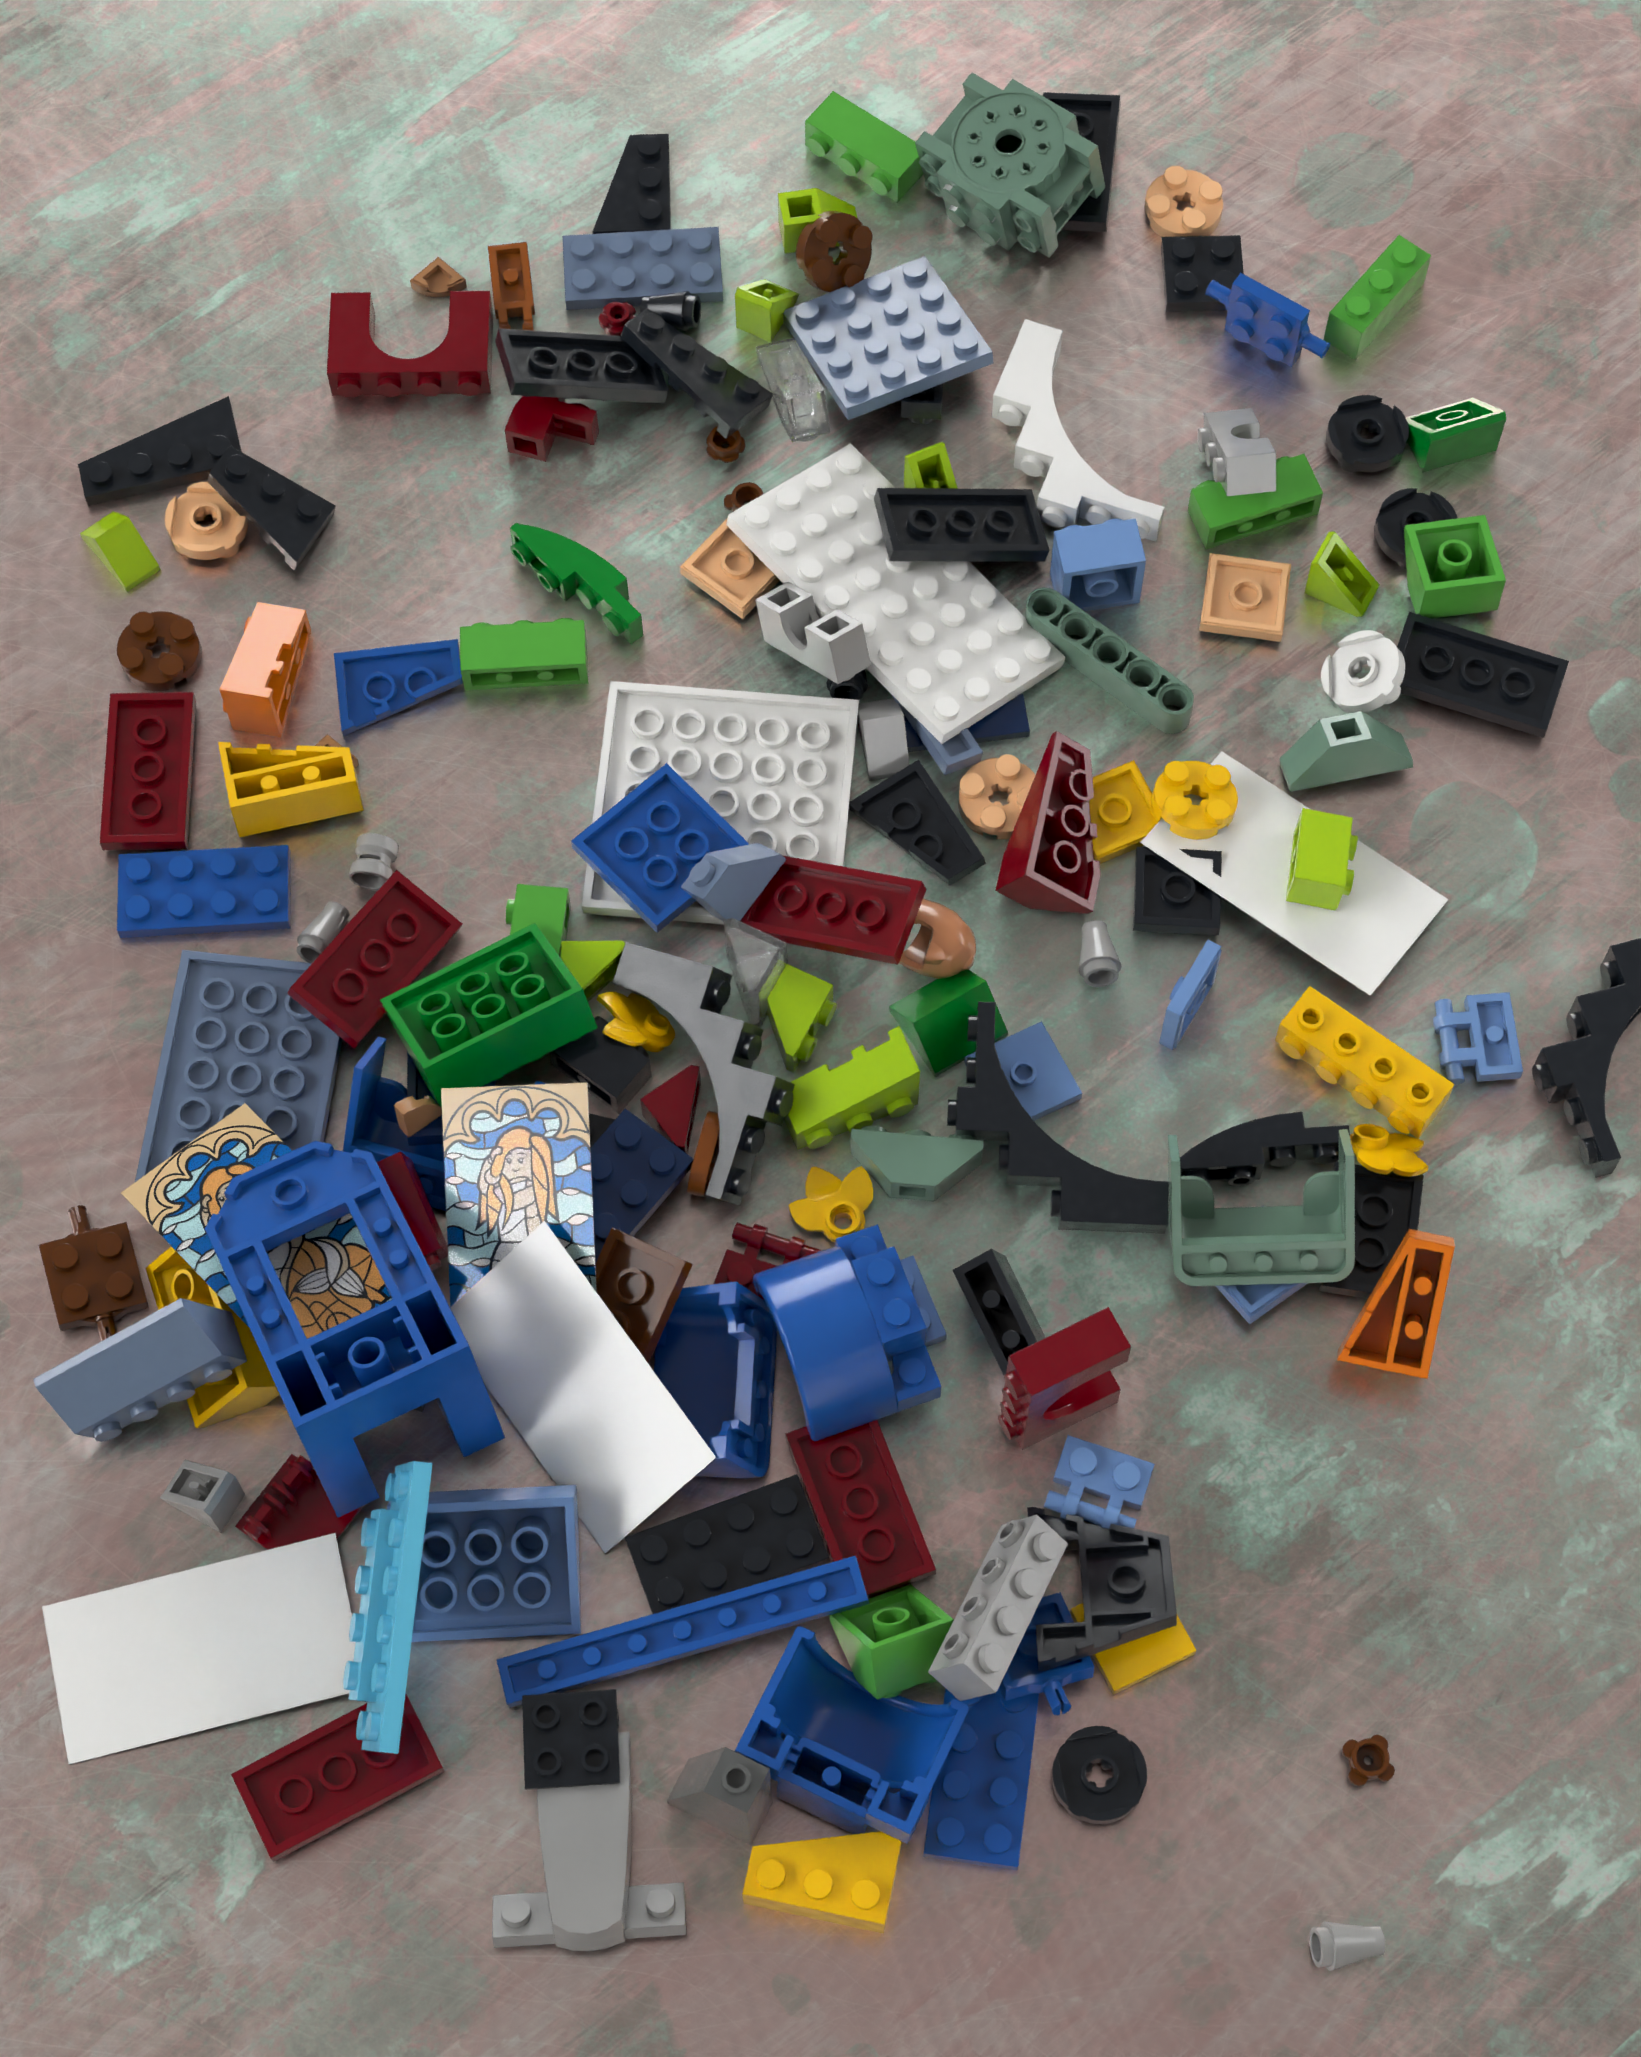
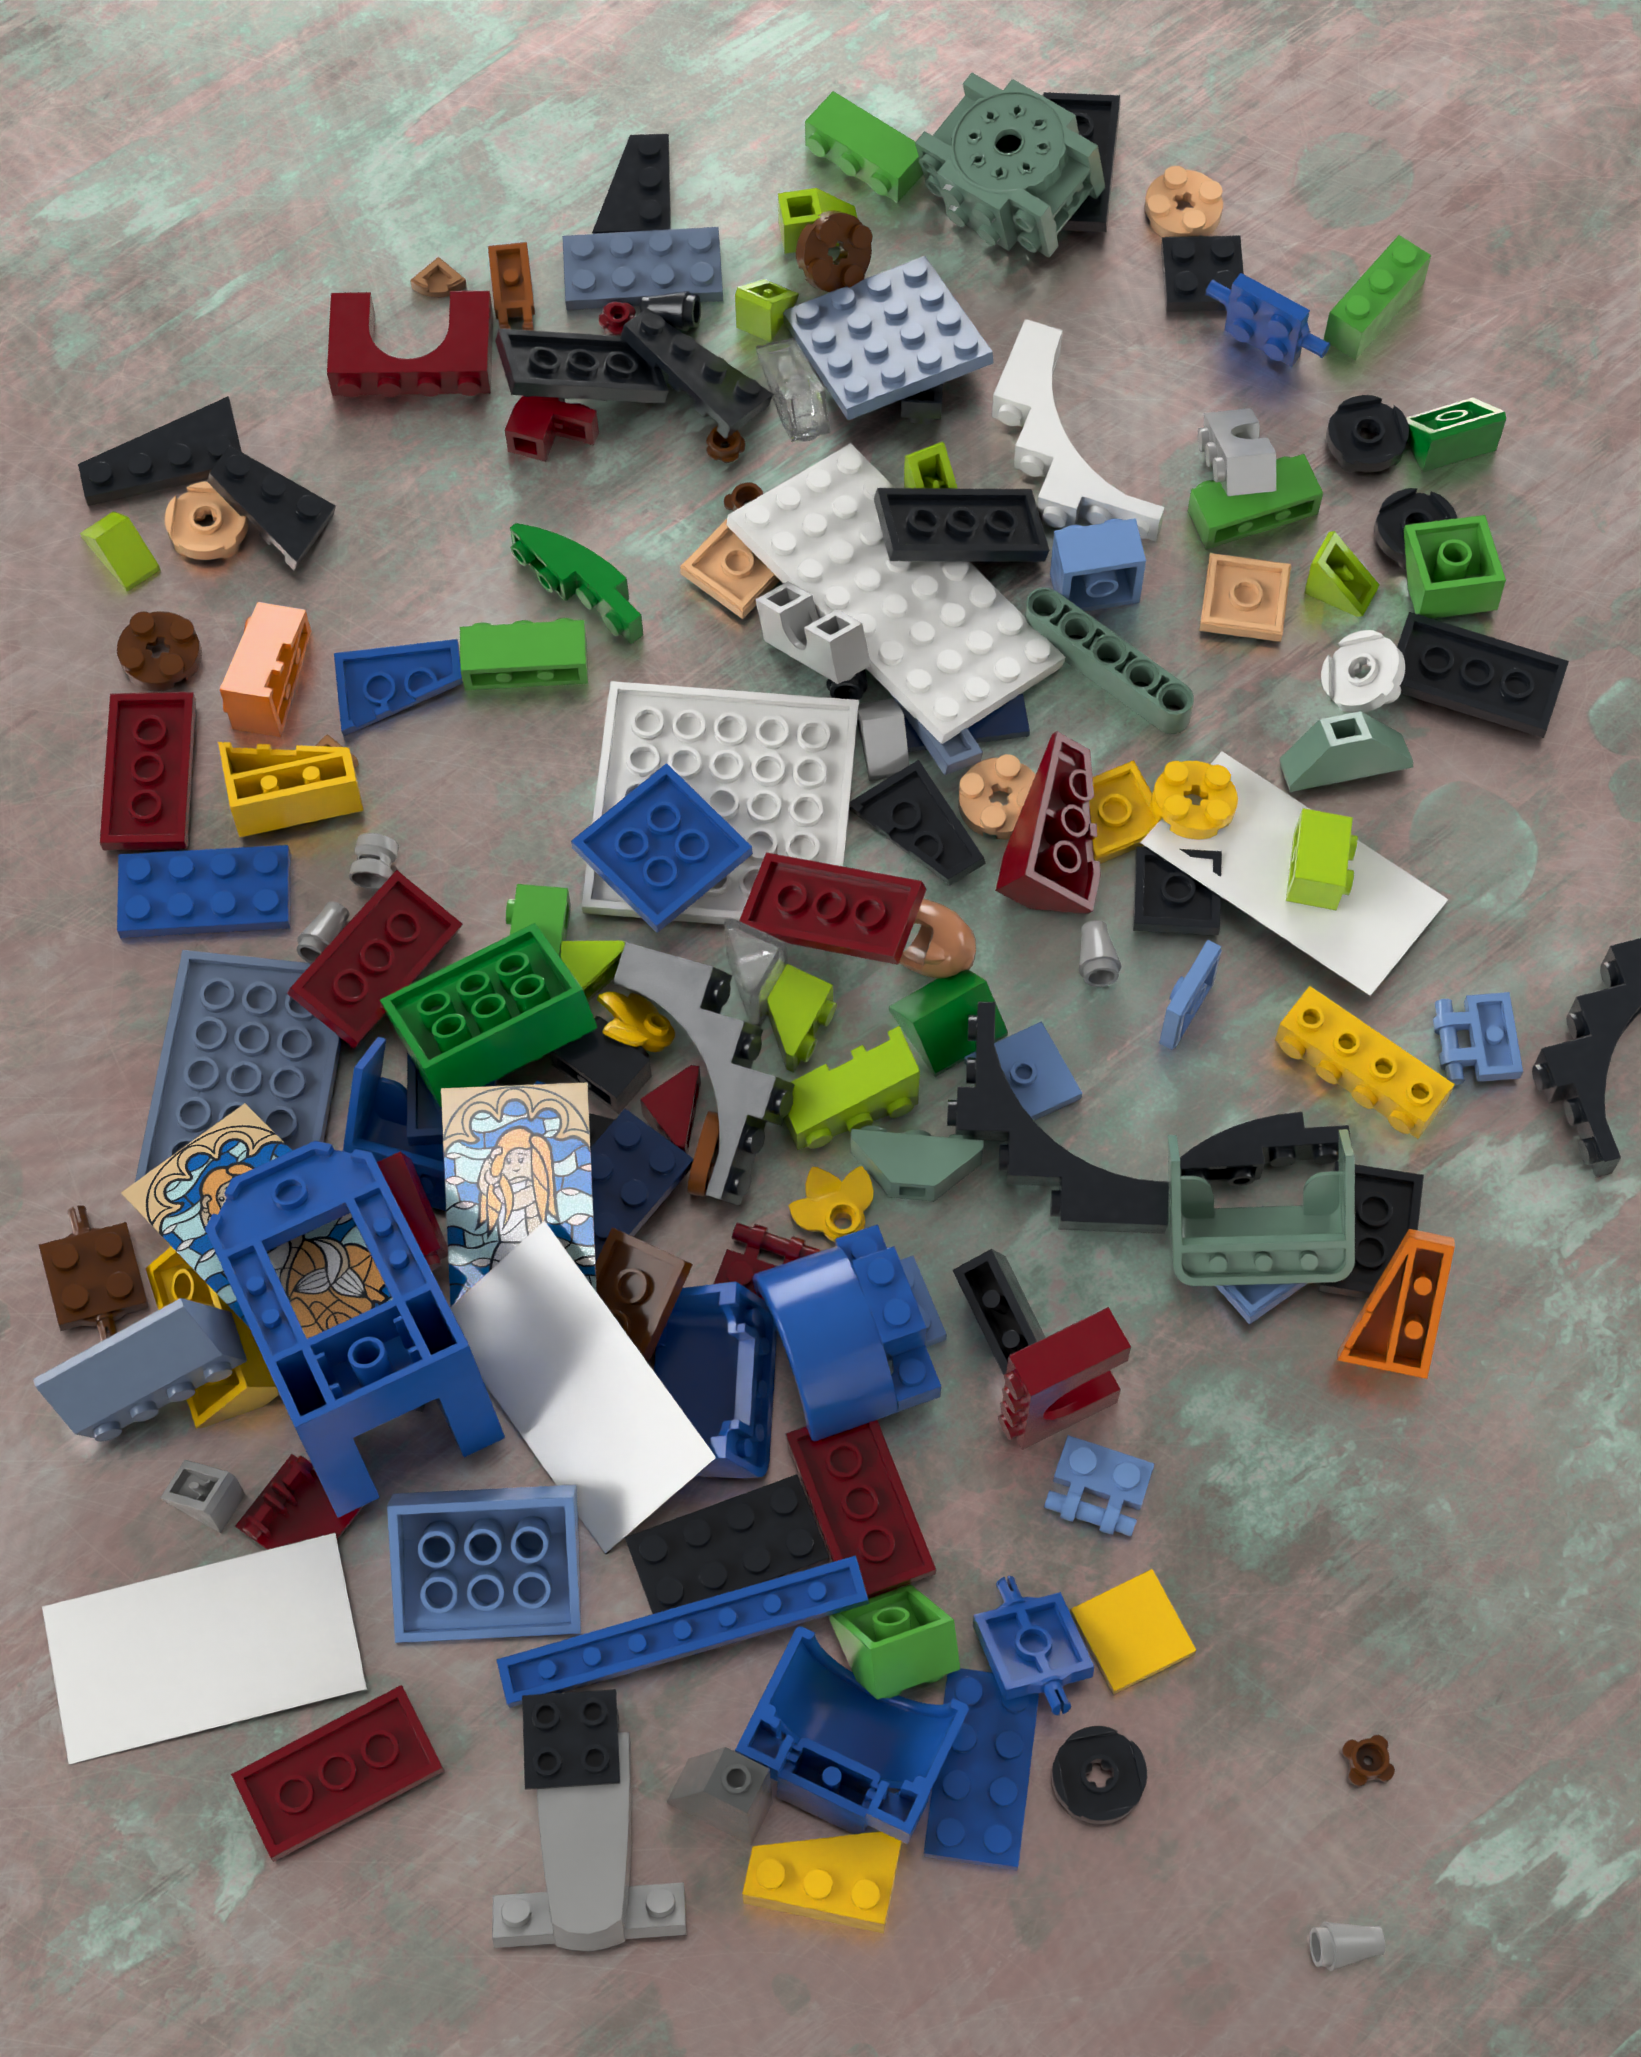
medium azure plate [343,1461,433,1754] -> none
medium nougat tile [394,1096,442,1138] -> none
sand blue slope [681,843,786,927] -> none
light grey brick [928,1514,1068,1701] -> none
black wing [1027,1507,1177,1671] -> none
yellow plate [1350,1124,1429,1177] -> none

